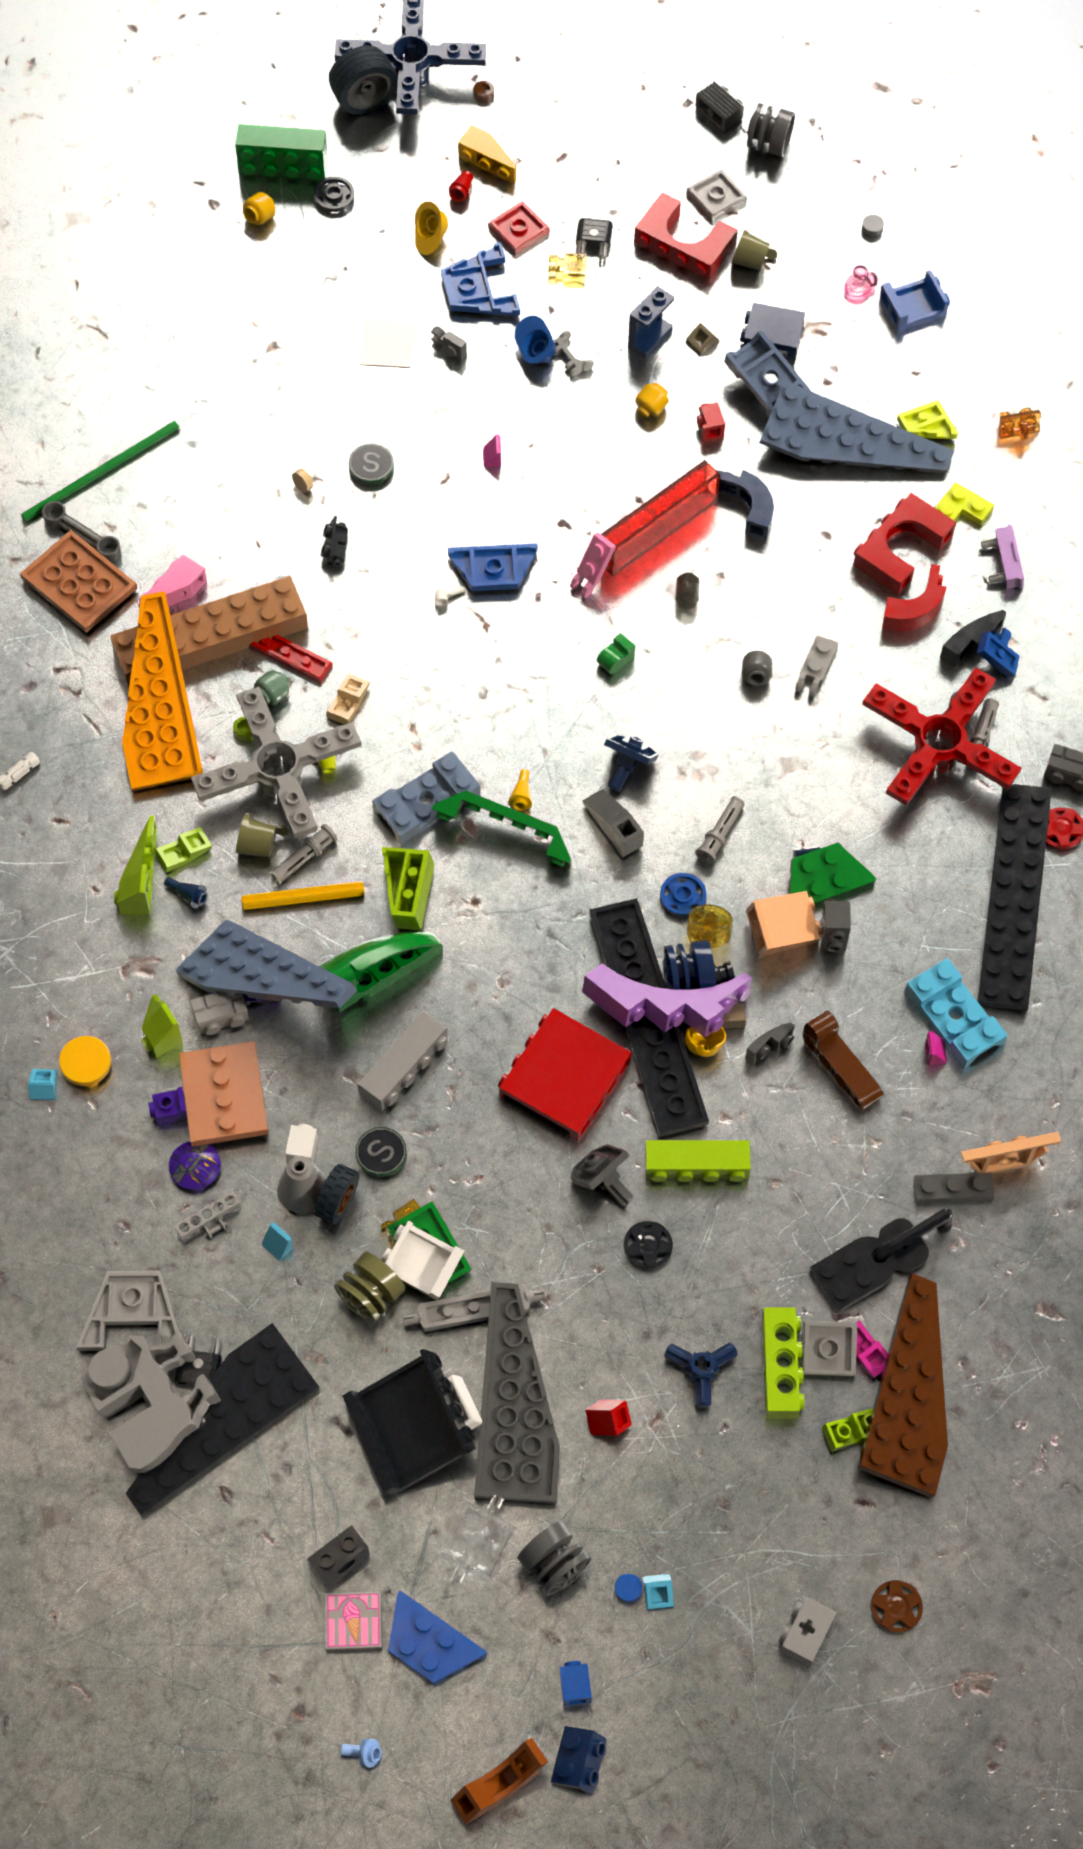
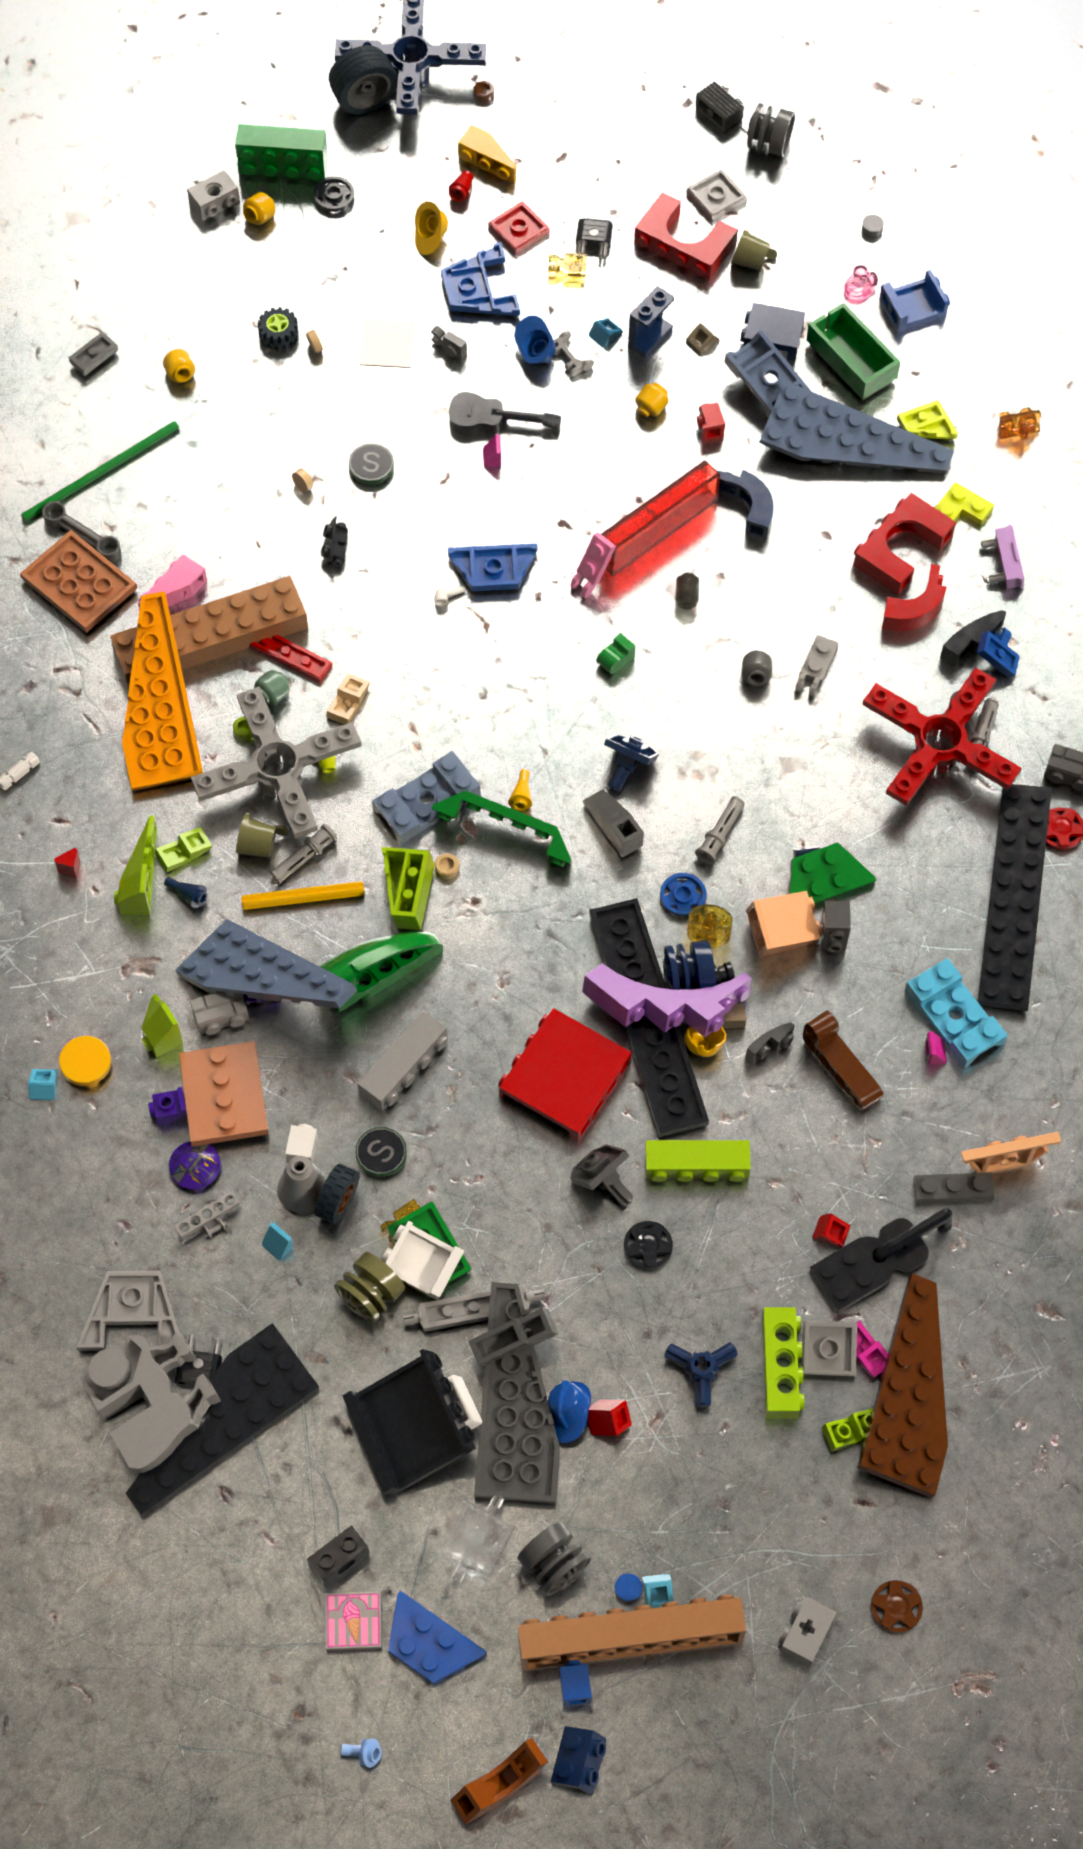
none -> red slope [54,848,81,878]
none -> dark grey plate [68,331,118,376]
none -> yellow head [163,349,195,383]
none -> light grey brick [187,170,240,221]
none -> black wheel [257,307,299,350]
none -> tan tile [306,329,323,353]
none -> tan tile [435,853,459,879]
none -> piece [449,392,561,435]
none -> dark grey slope [469,1308,559,1366]
none -> medium nougat brick [518,1595,746,1671]
none -> blue piece [548,1380,591,1443]
none -> dark azure slope [589,318,623,347]
none -> green piece [806,302,901,400]
none -> red slope [812,1213,851,1249]

